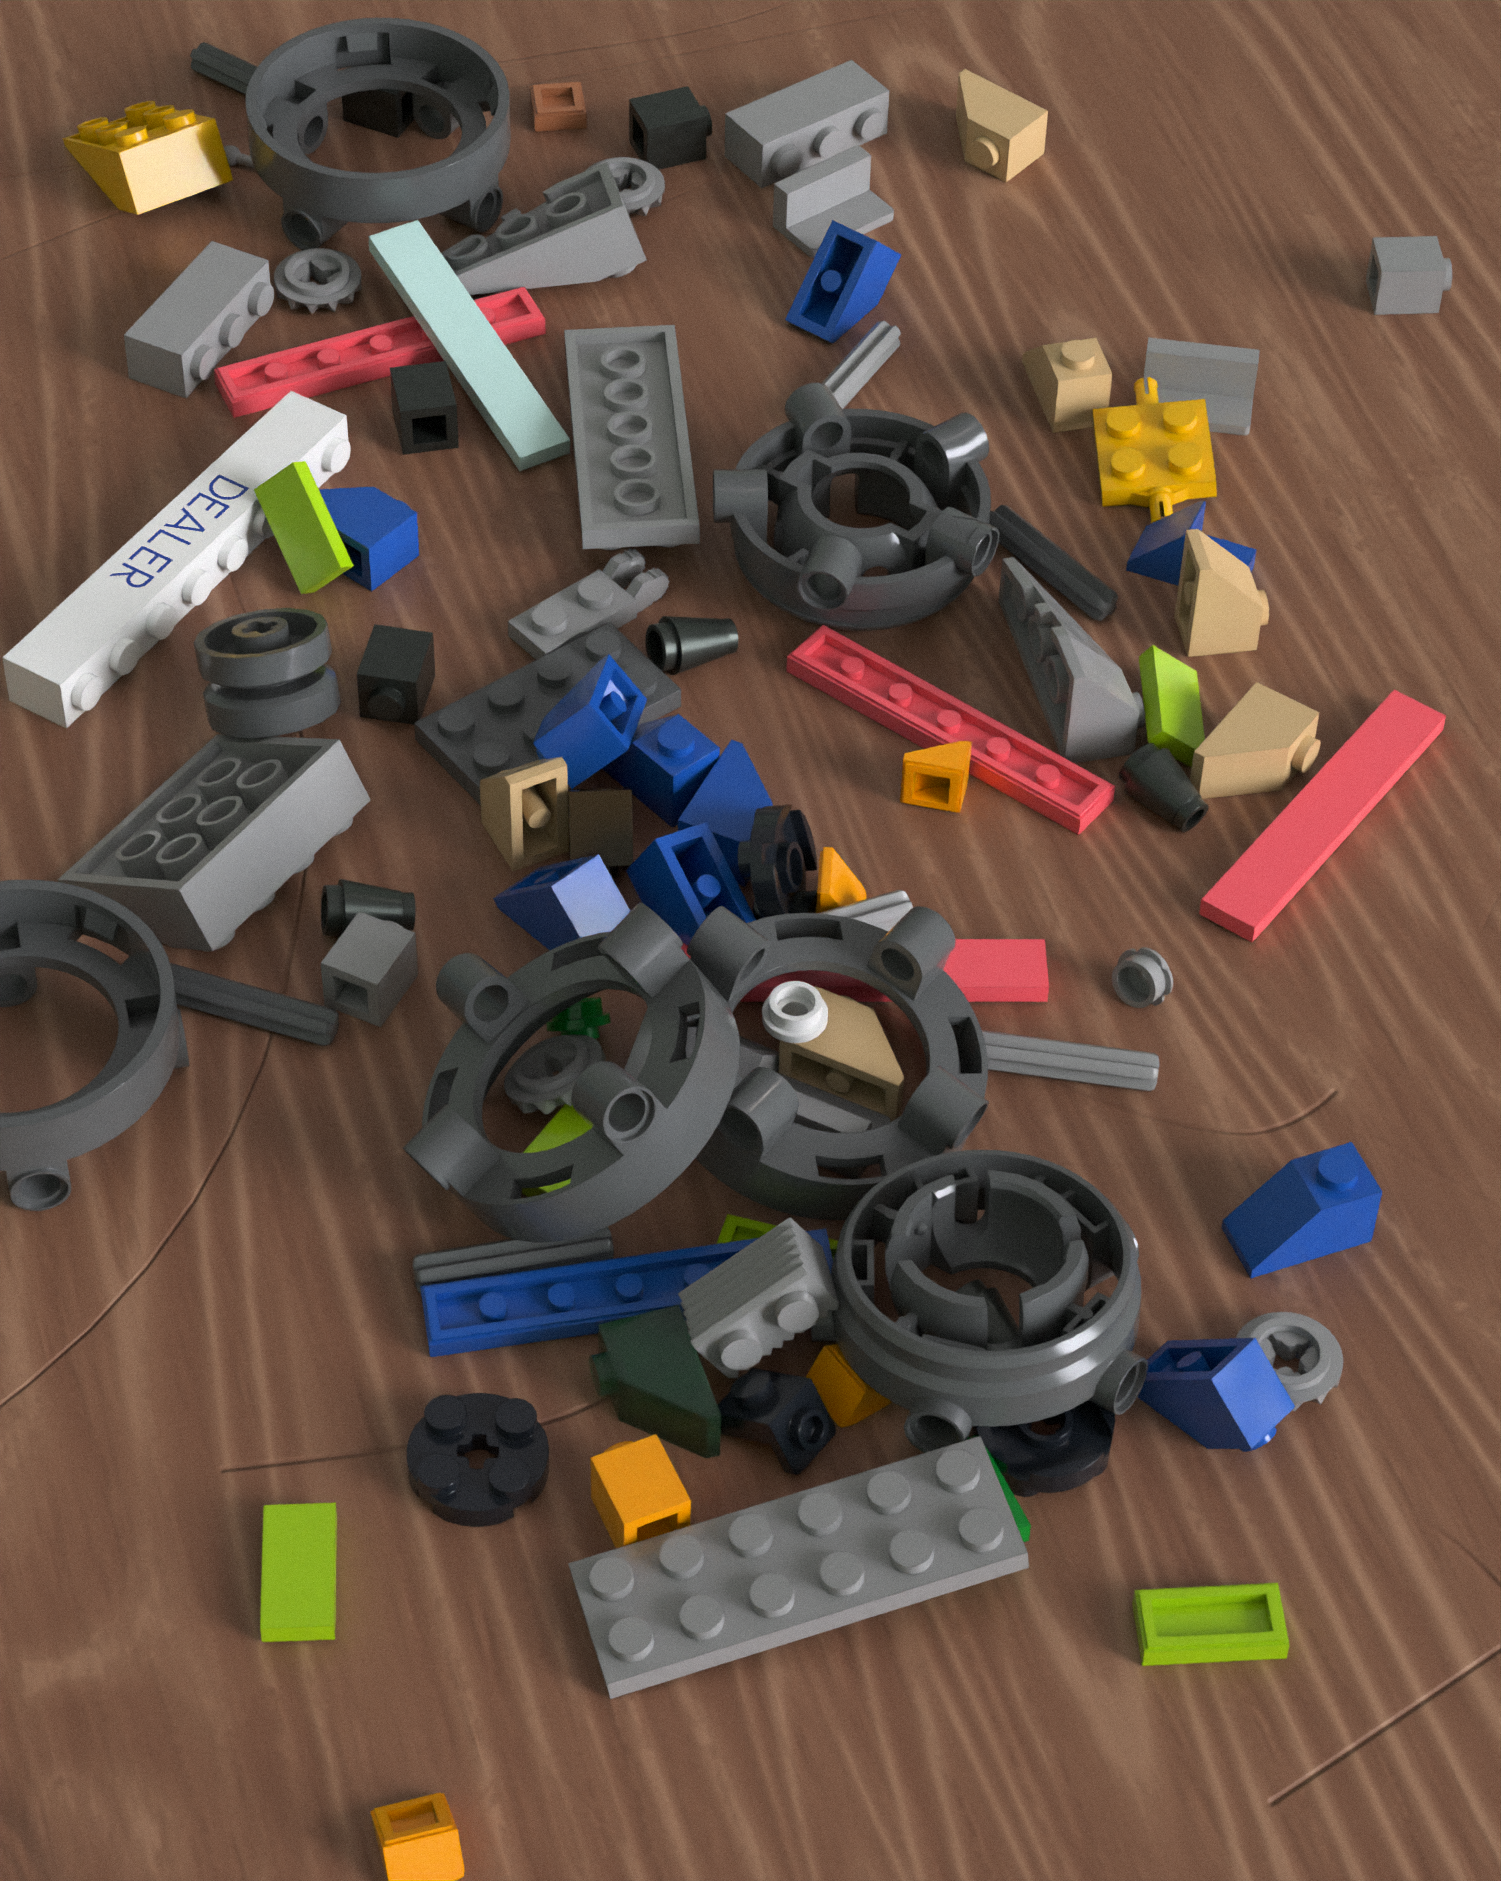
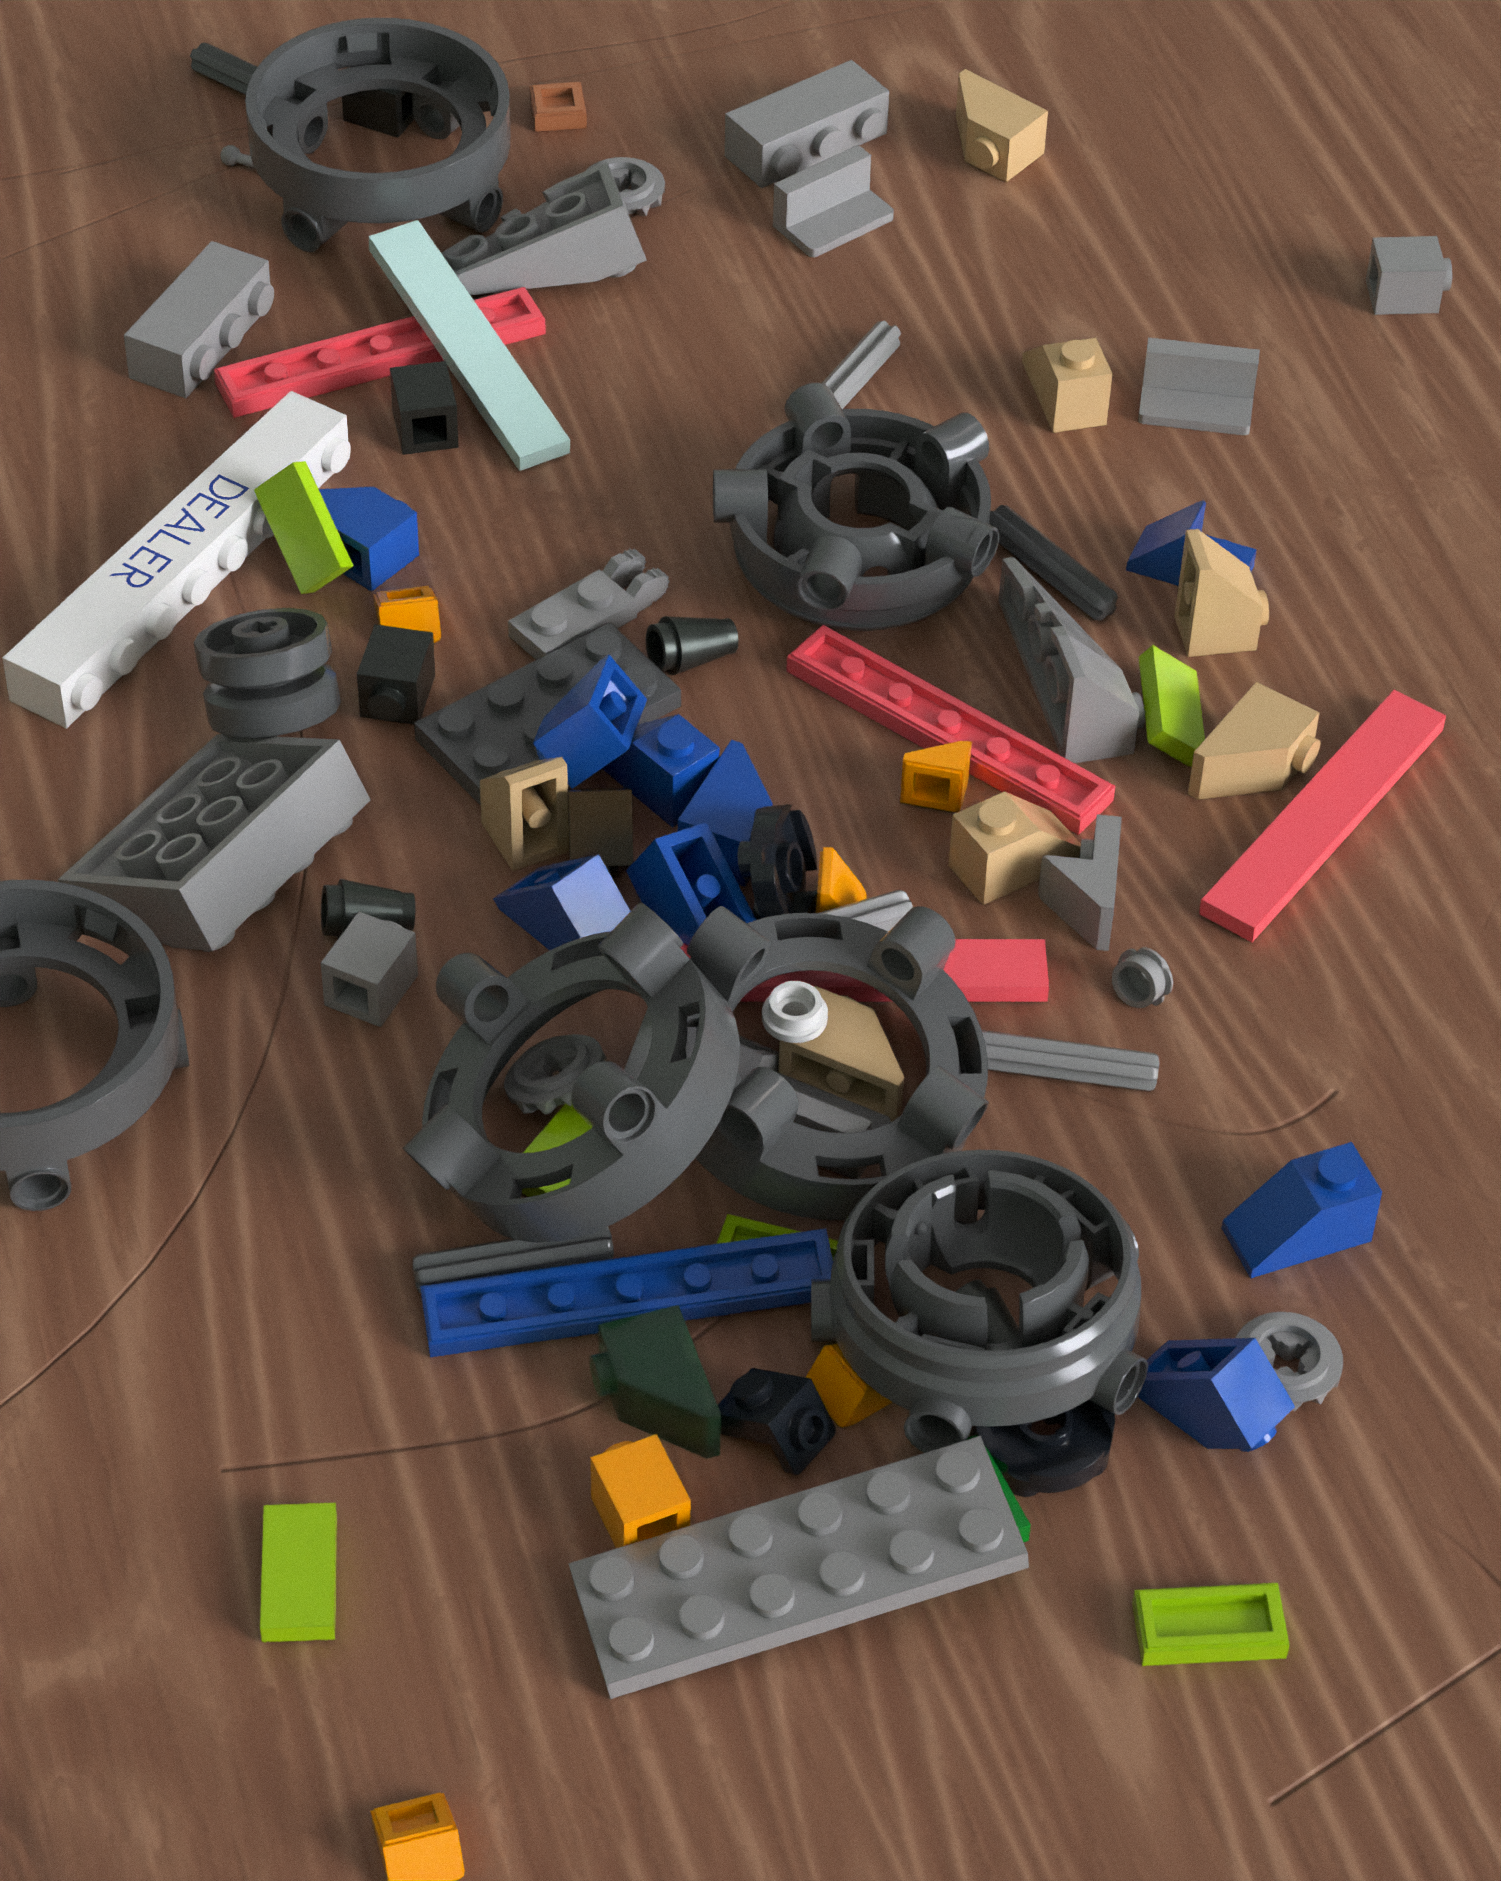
yellow slope [63,101,233,215] -> none
dark grey axle [170,963,339,1046] -> none
light grey gear [274,248,362,314] -> none
black plate [407,1393,549,1527] -> none
green plate [546,997,611,1039] -> none
light grey plate [564,325,700,550] -> none
pearl dark grey brick [629,86,712,170] -> none
light grey brick [678,1217,839,1378] -> none
blue slope [785,220,901,344] -> none
yellow plate [1093,377,1217,523] -> none
pearl dark grey cone [1119,743,1209,832] -> none
none -> light orange slope [373,586,441,643]
none -> tan slope [948,791,1081,905]
none -> light grey slope [1038,814,1122,951]

